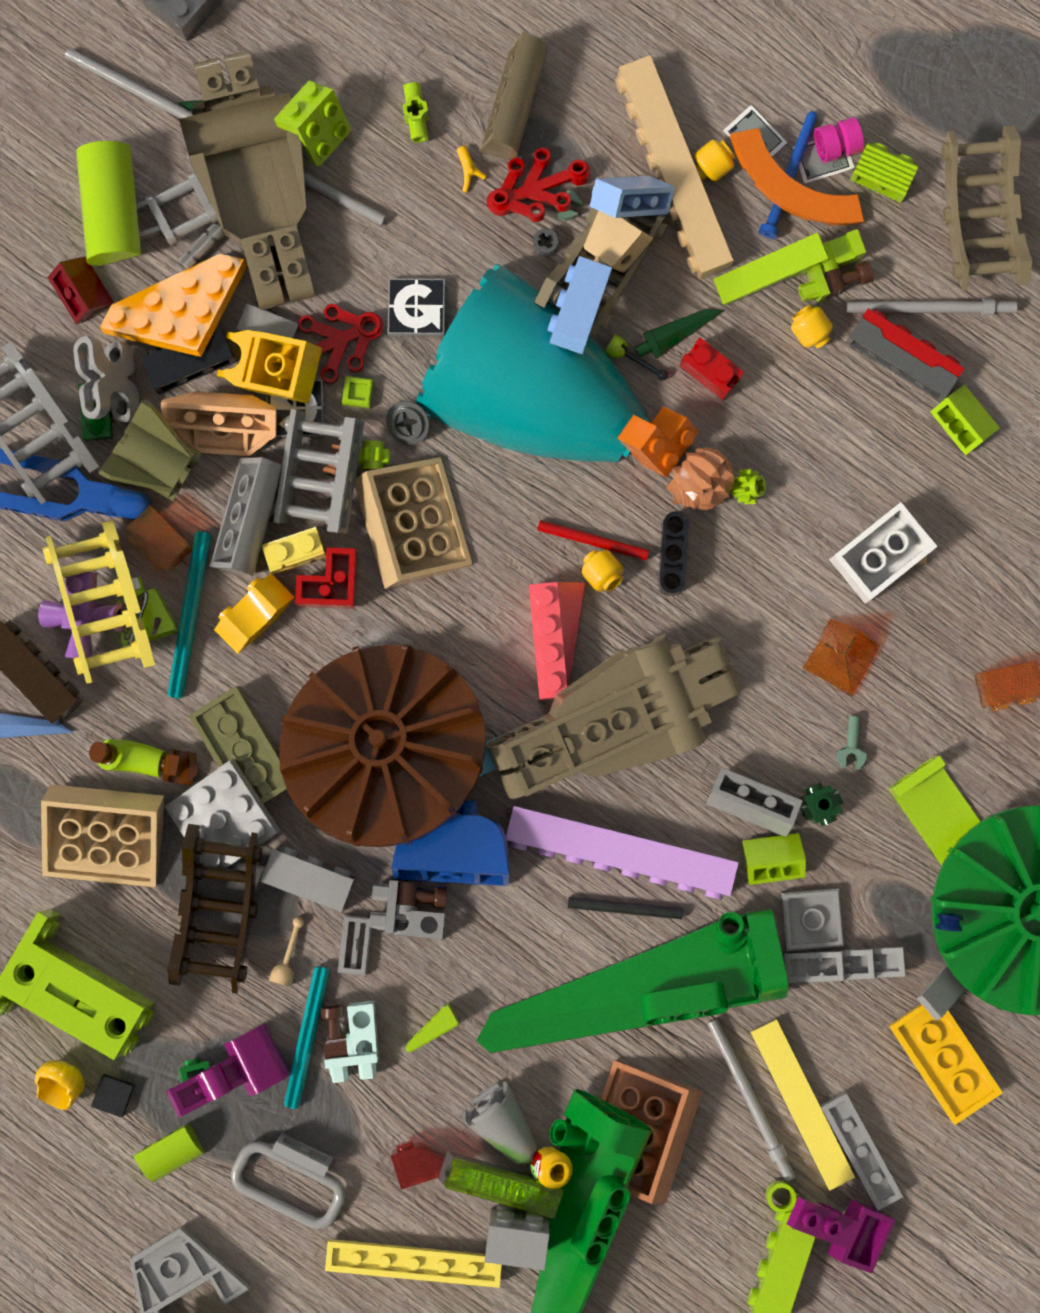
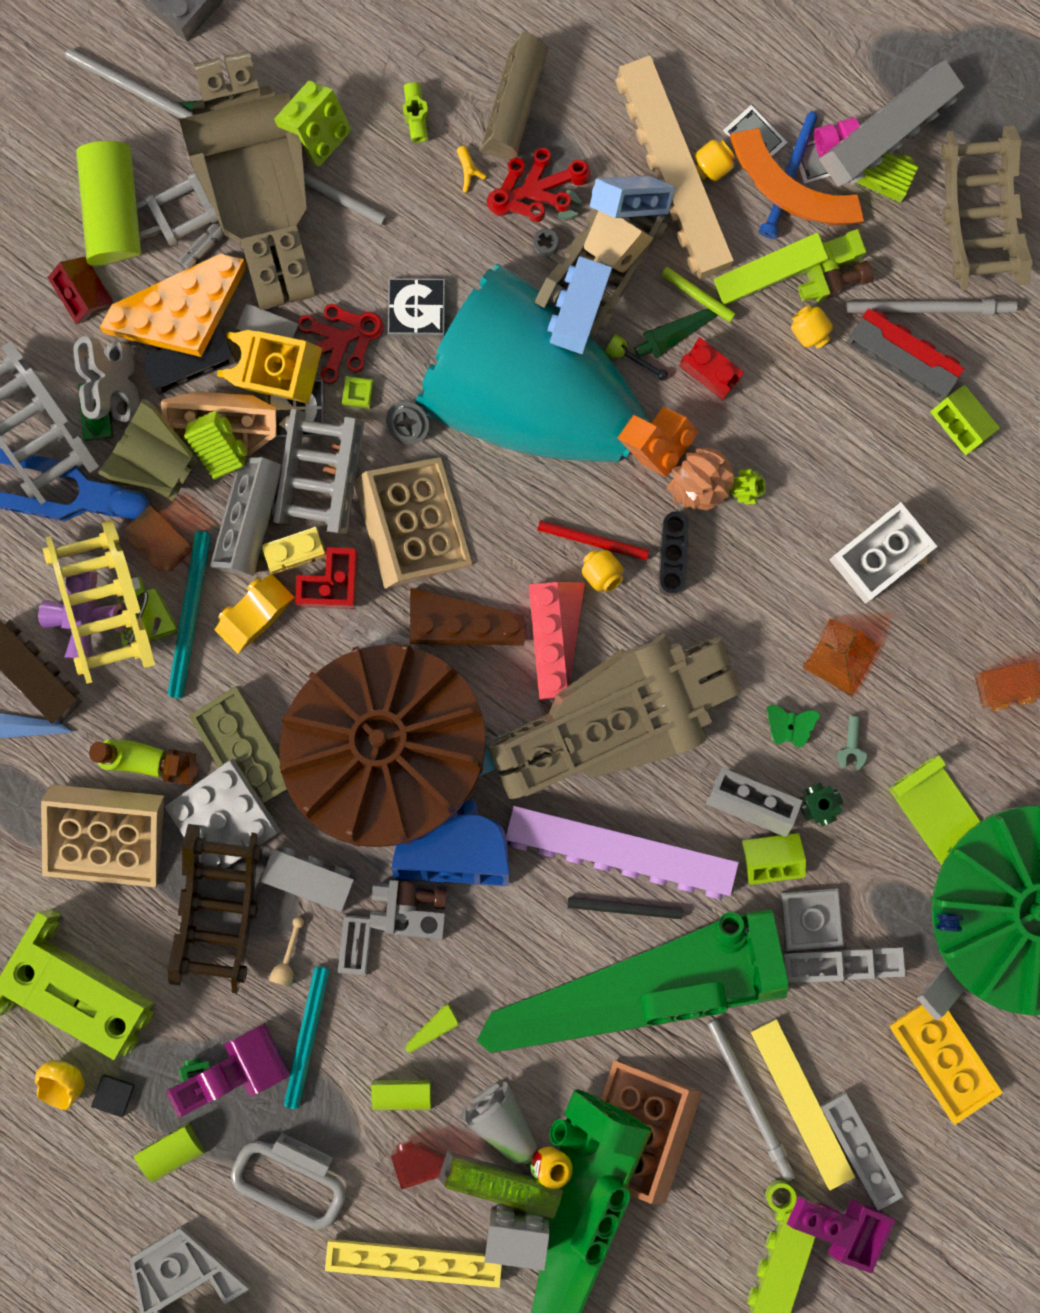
light aqua hips [320,1000,380,1083] -> none
lime gear [358,440,390,471] -> none
none -> lime brick [184,410,247,480]
none -> lime brick [371,1080,432,1111]
none -> reddish brown wing [410,588,525,646]
none -> lime bar [661,266,736,323]
none -> green animal [766,705,820,747]
none -> light grey brick [819,59,965,187]

